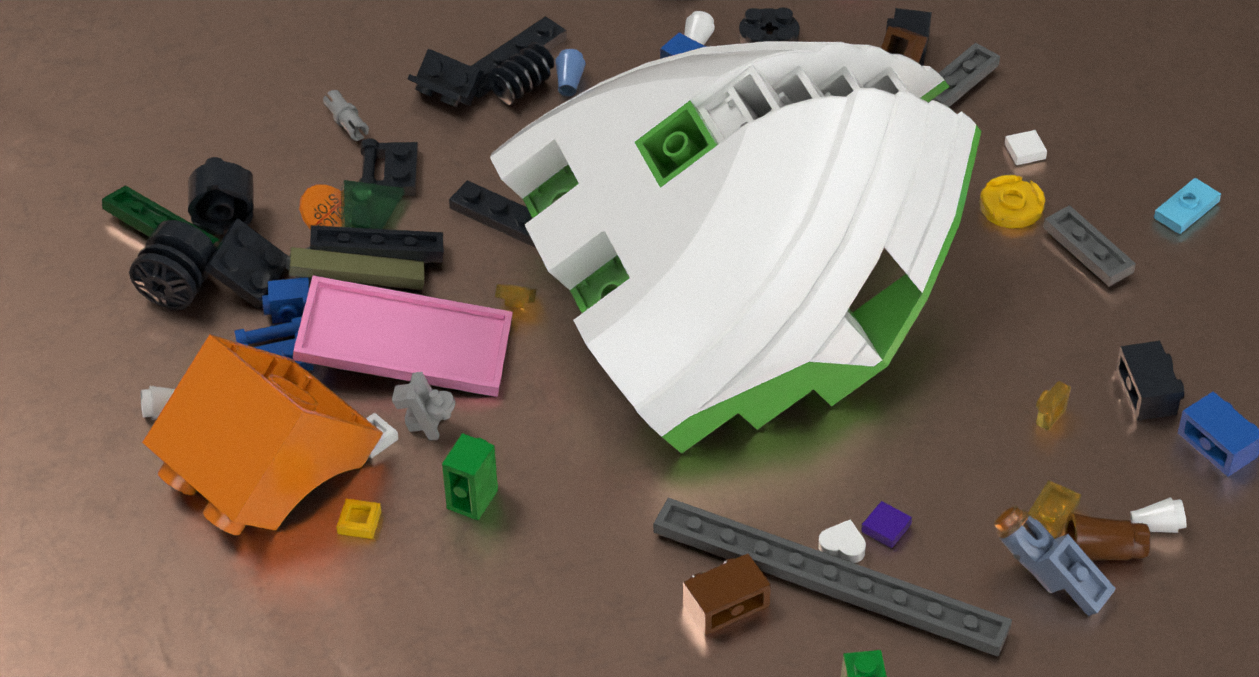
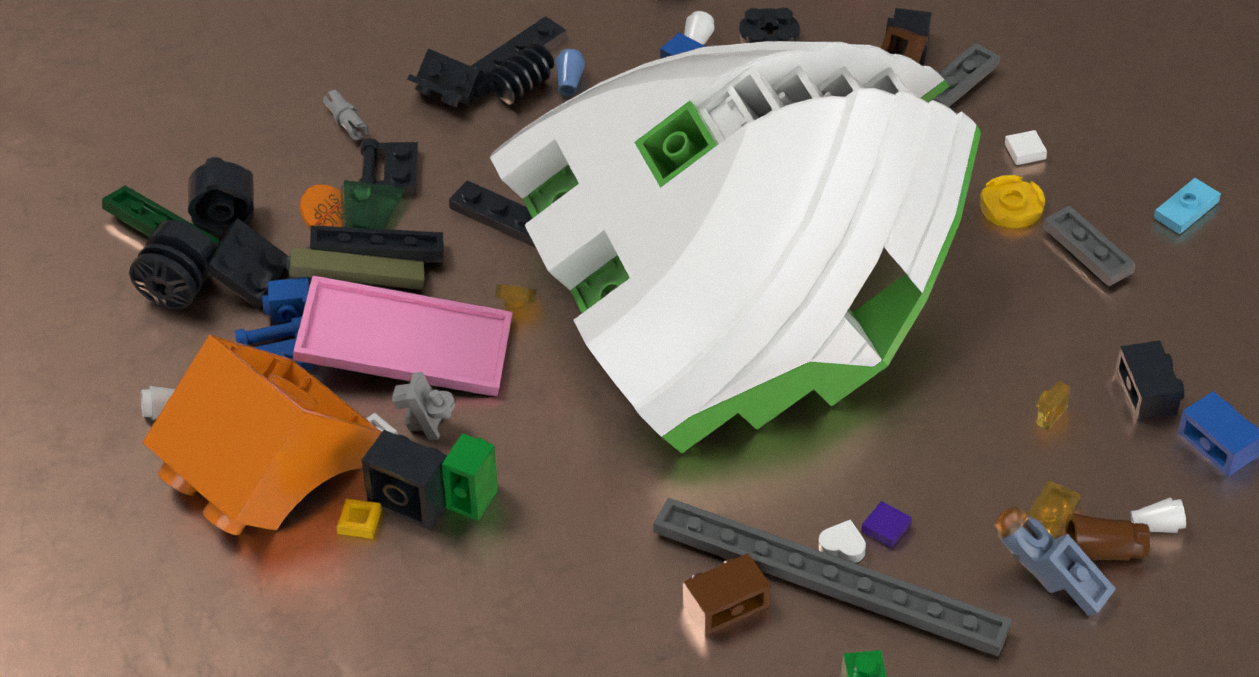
none -> black brick [361,430,447,530]

